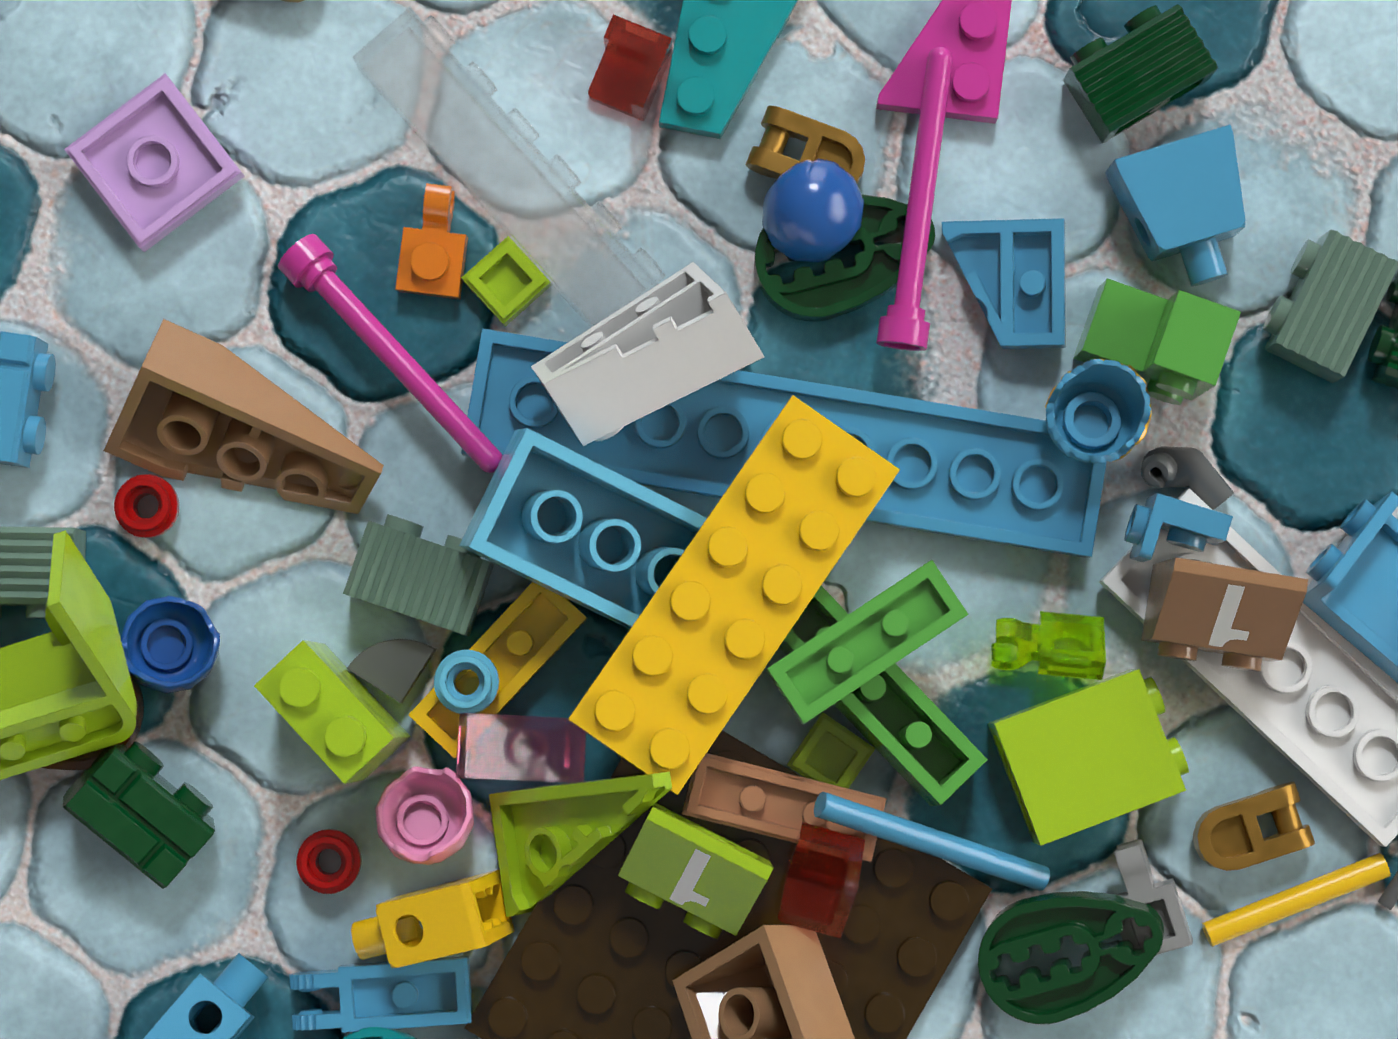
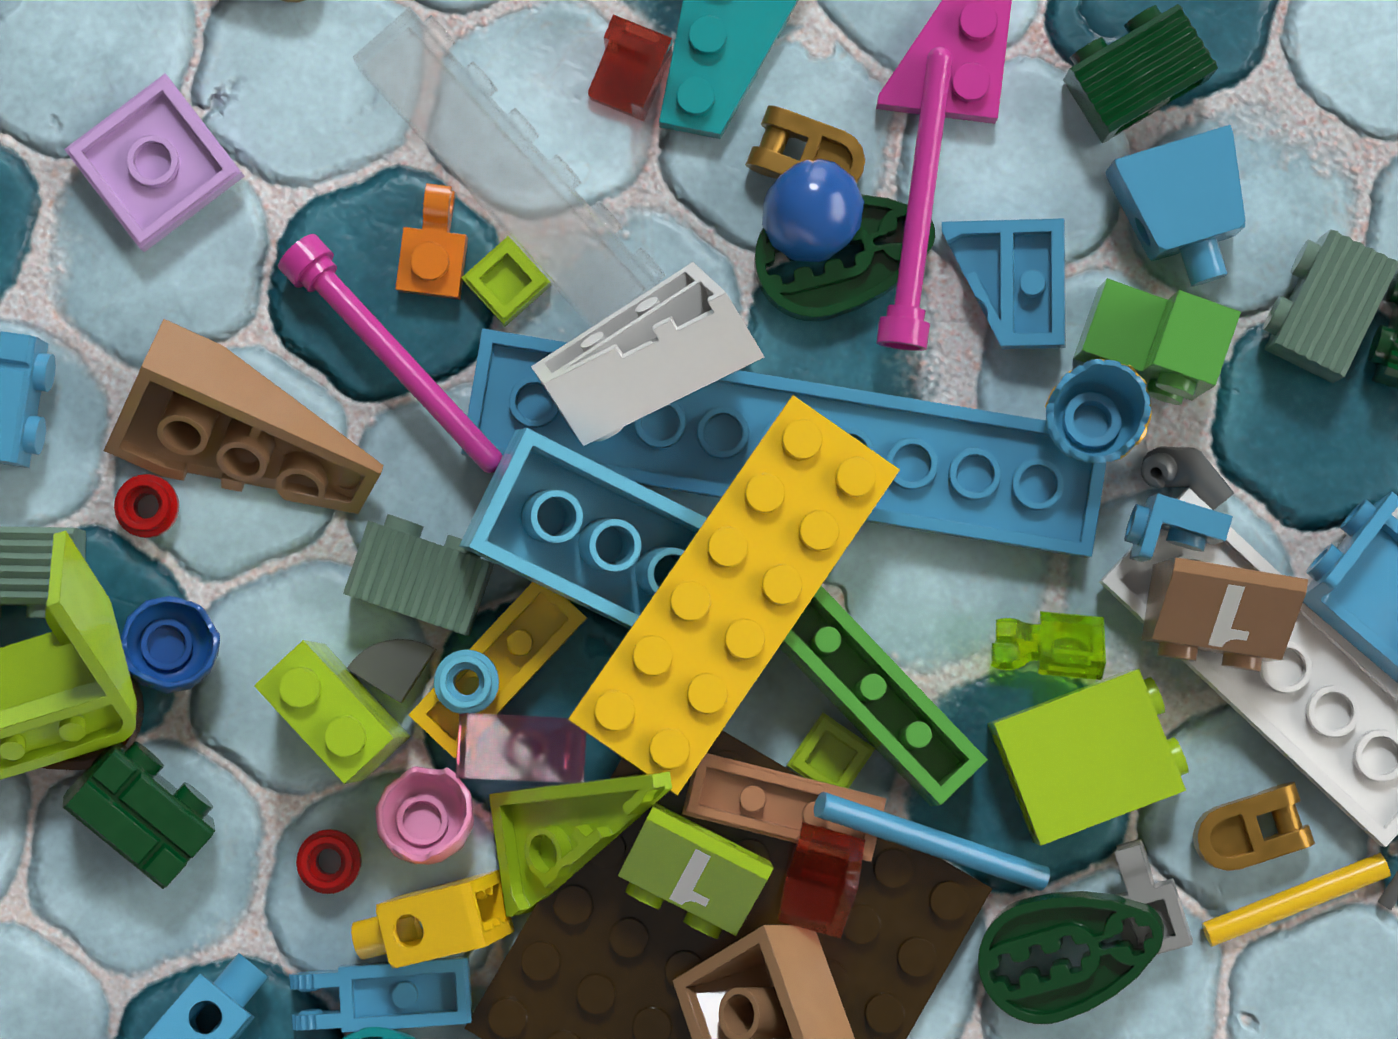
bright green plate [766,560,969,725] -> none

